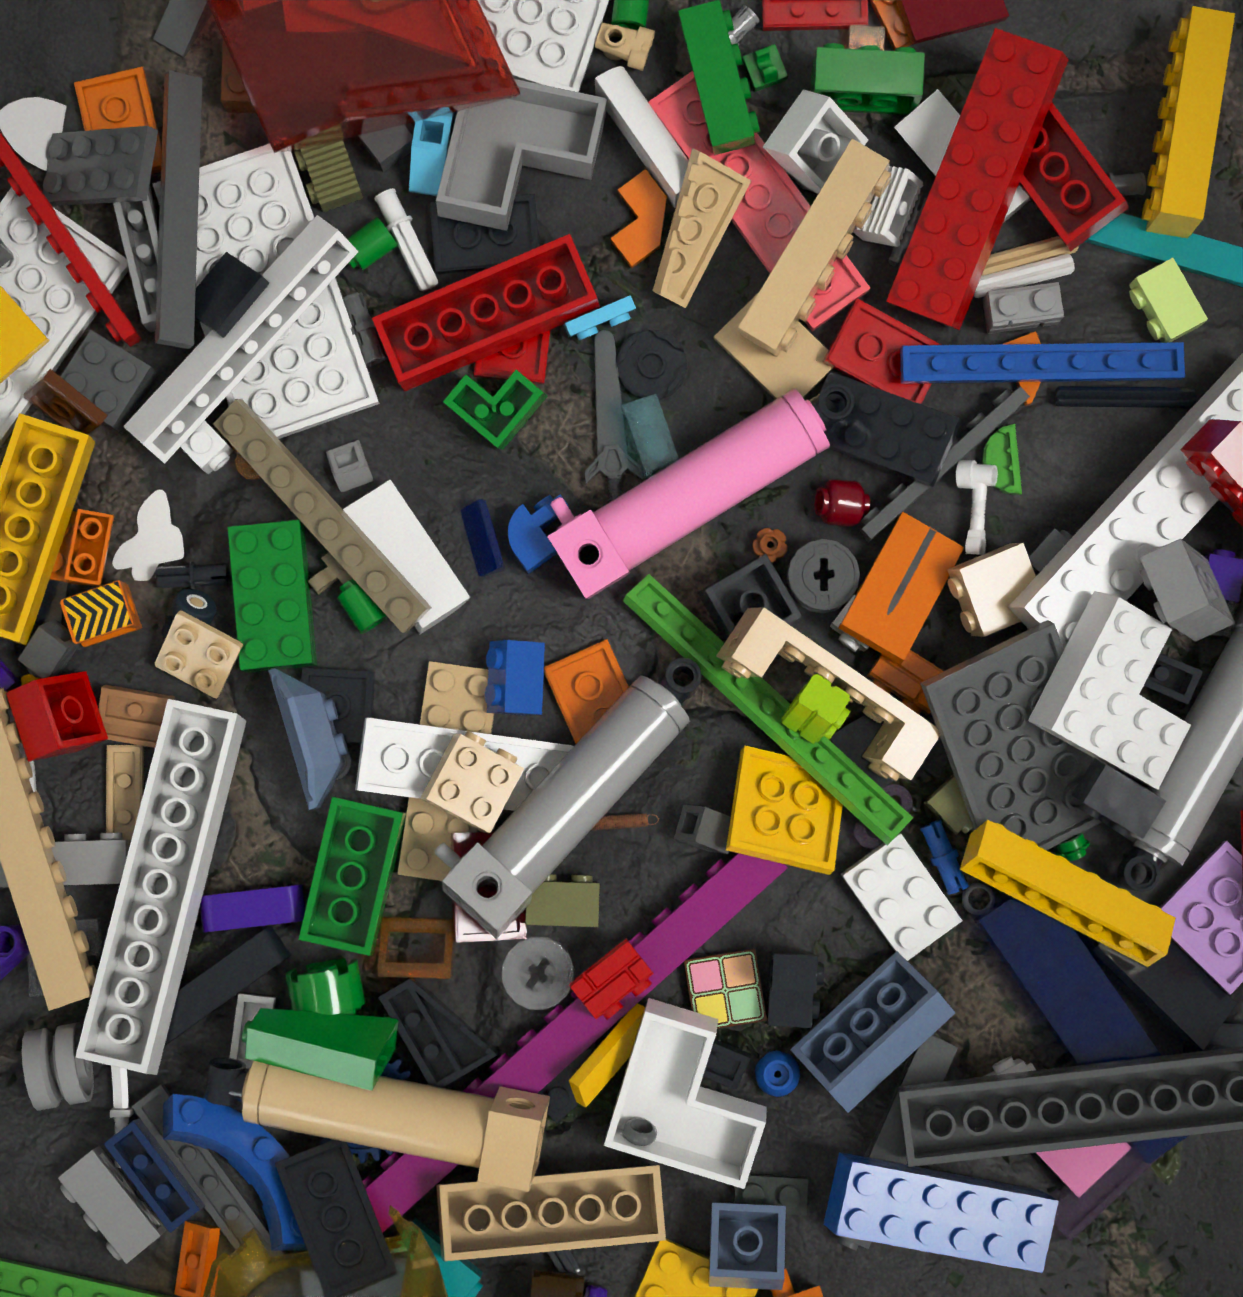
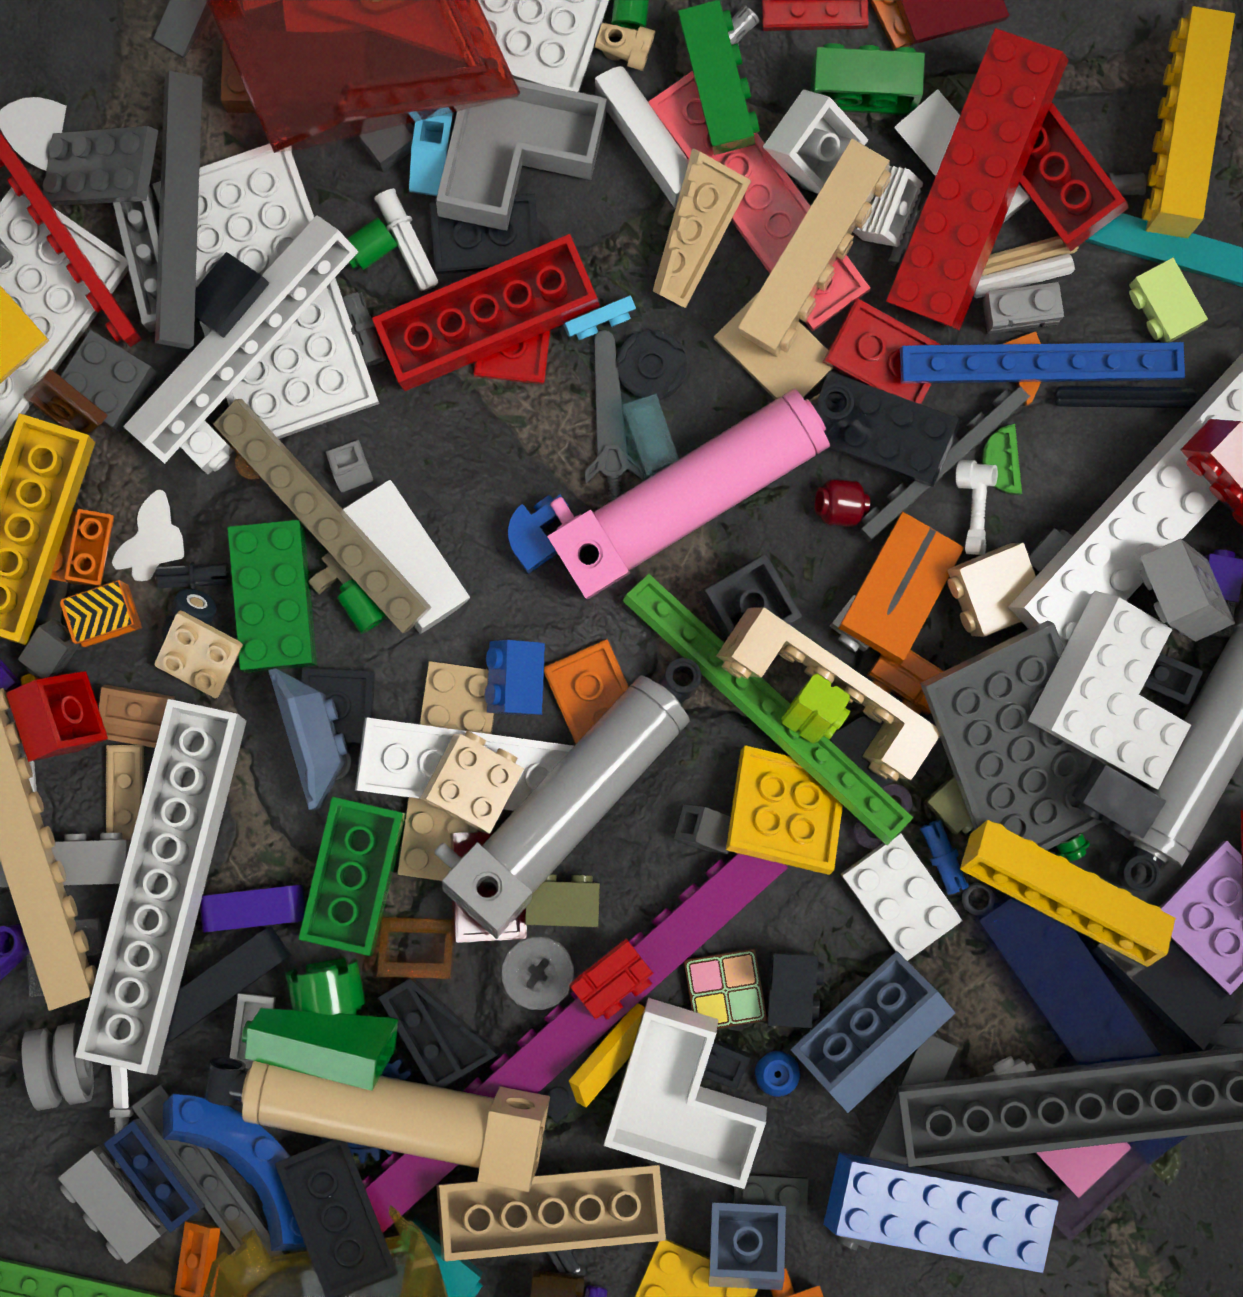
orange tile [74,67,162,174] -> none
olive brick [294,125,363,212] -> none
green brick [443,370,548,450] -> none
clear blue slope [461,499,505,577] -> none
nougat piece [591,813,659,830] -> none
orange tile [610,169,667,269] -> none
dark grey piece [623,1118,657,1146] -> none
green tile [742,44,788,92] -> none
dark orange plate [752,528,788,563] -> none
dark grey piece [786,539,860,614] -> none
clear orange plate [848,25,885,51] -> none

